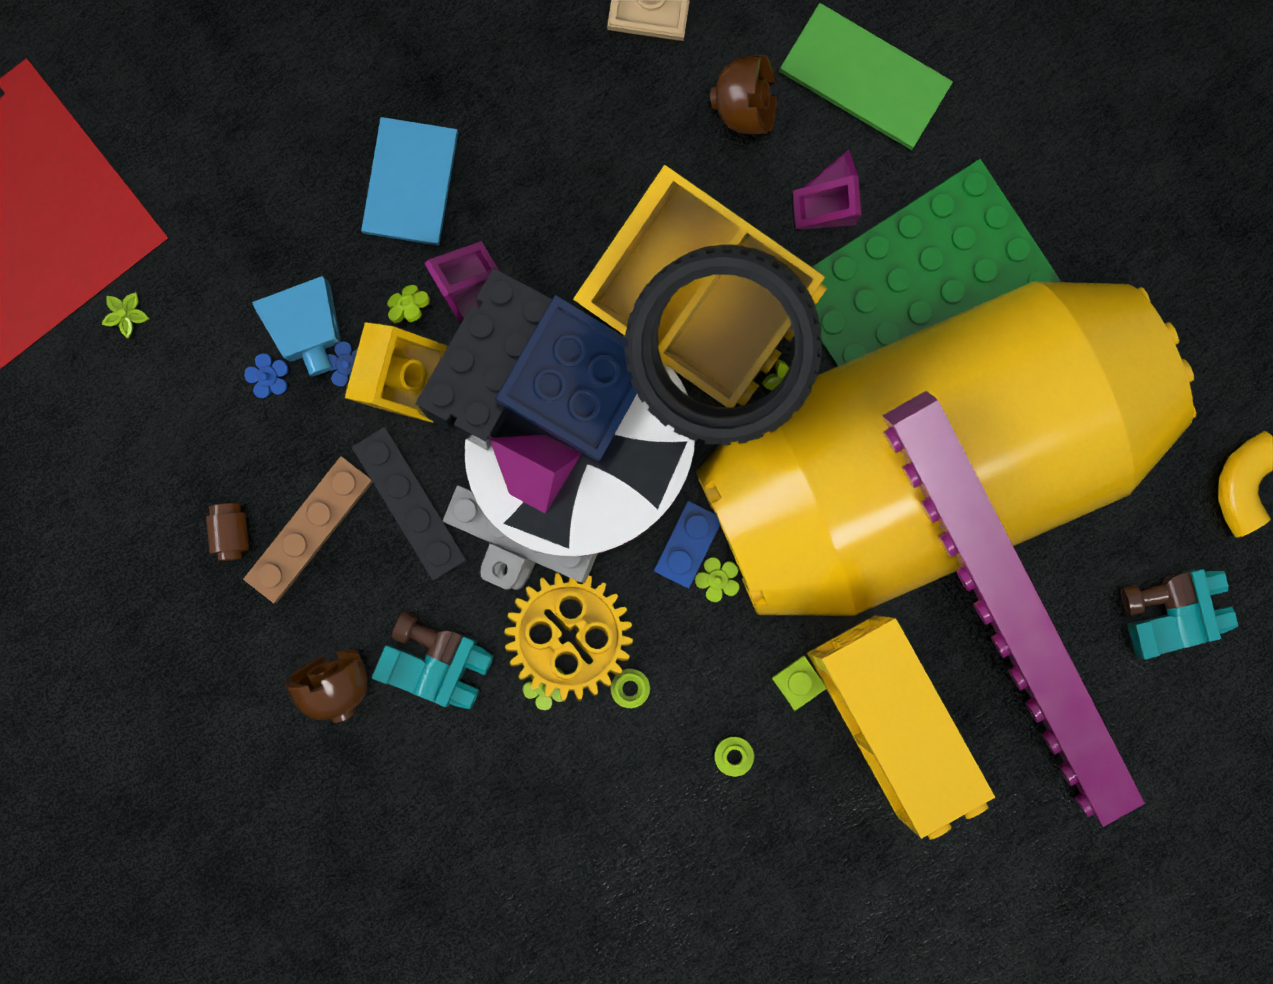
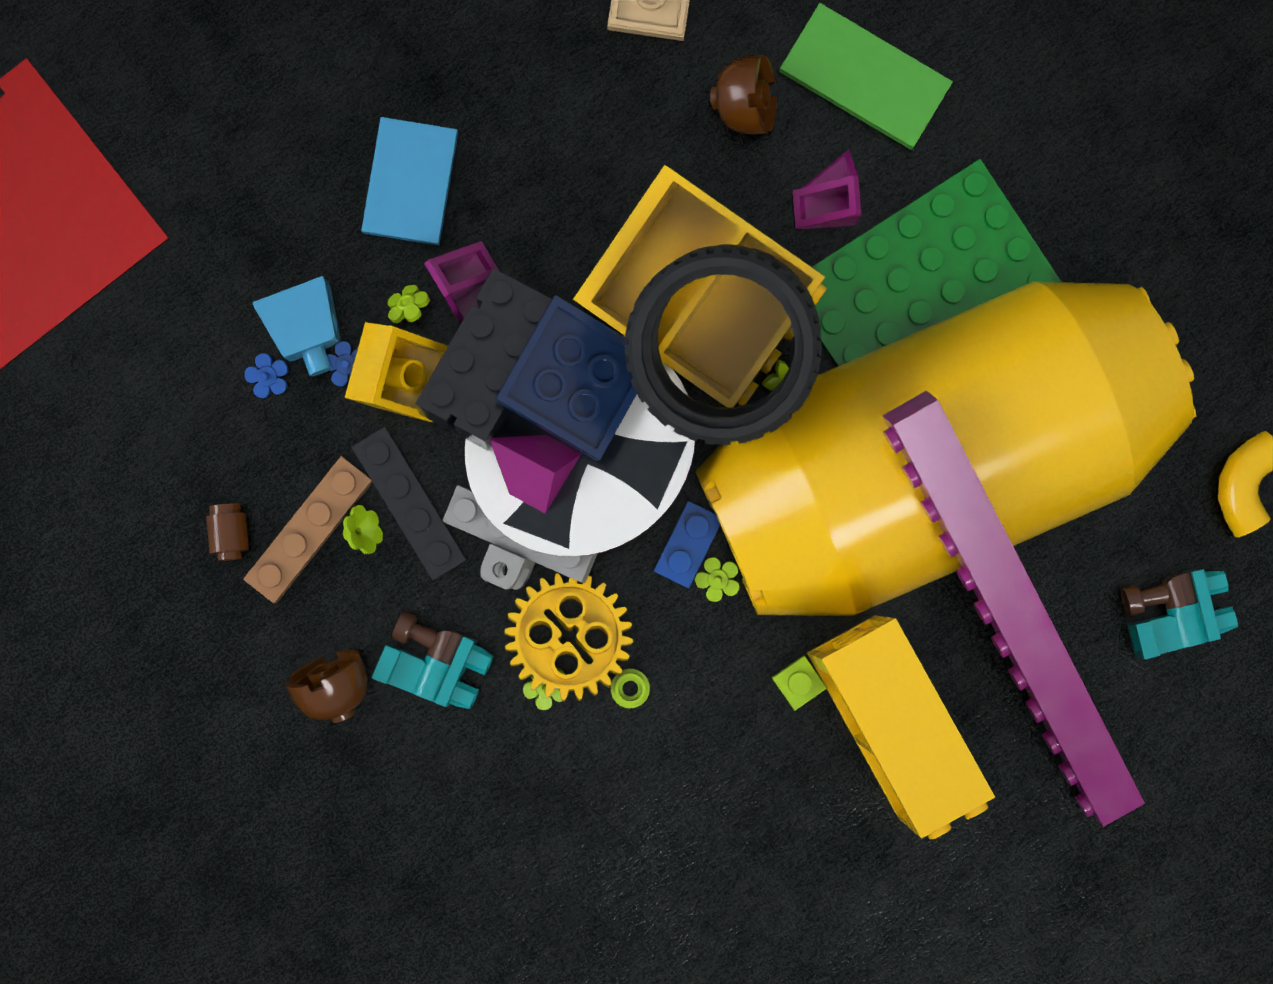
lime plant [102,292,150,339] -> none
lime plate [715,737,754,777] -> none
none -> lime plant [343,505,383,554]

